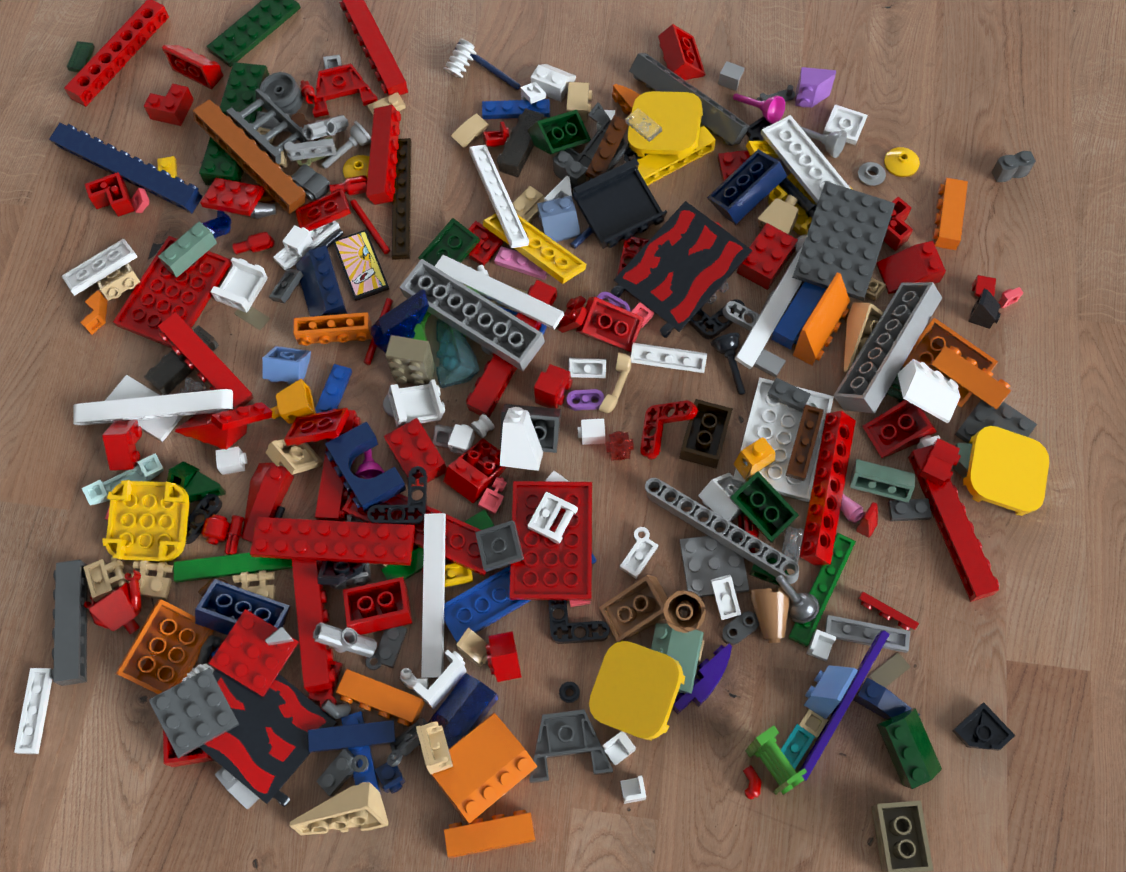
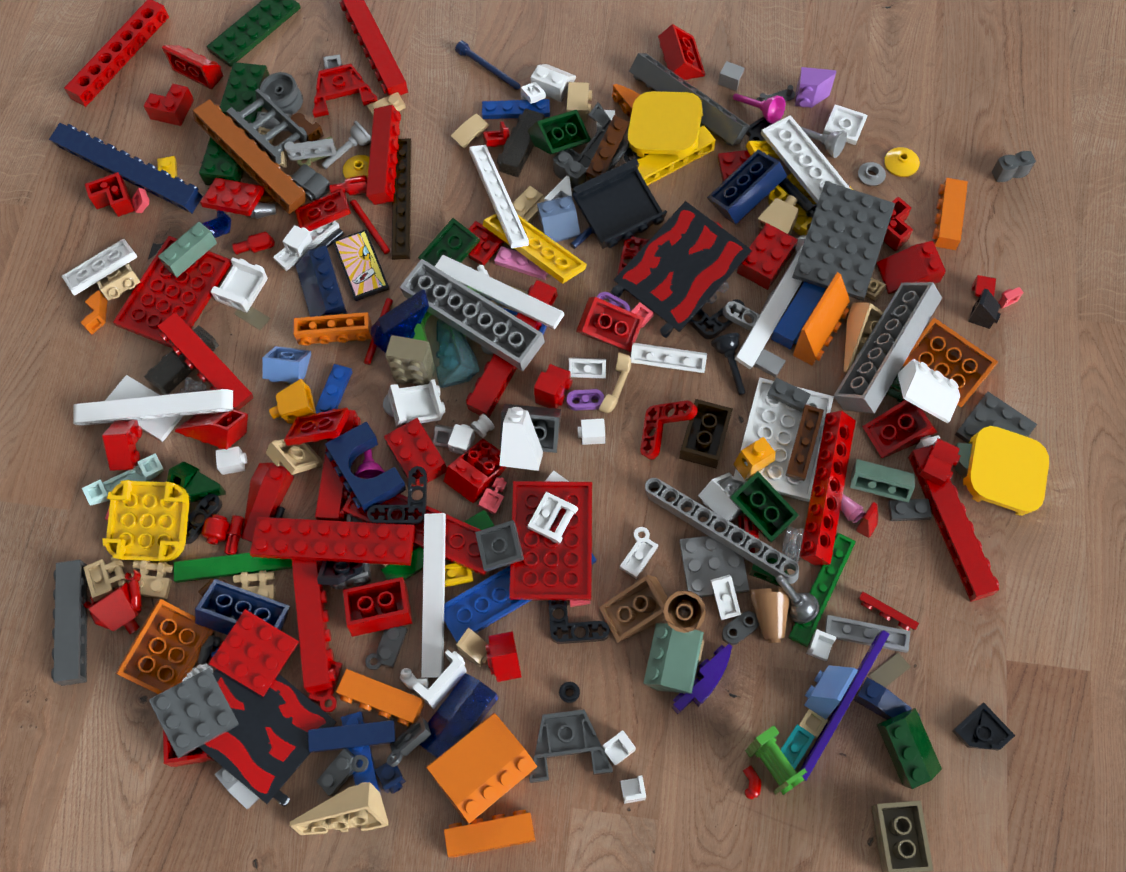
white plate [14,668,52,754] -> none
clear green tile [67,41,95,72] -> none
red plate [211,402,273,431] -> none
light grey slope [265,627,293,646] -> none
dark grey plate [269,269,303,303] -> none
red axle [300,80,317,104] -> none
light grey piece [302,115,349,140] -> none
light grey piece [313,622,377,658] -> none
dark grey arm [321,699,351,719] -> none
tan hinge [416,722,453,774] -> none
white piece [443,39,477,78] -> none
red plate [557,296,588,333] -> none
yellow tile [589,641,685,741] -> none
clear red brick [605,431,634,461] -> none
clear plate [625,108,662,142] -> none
orange brick [931,345,1011,410] -> none

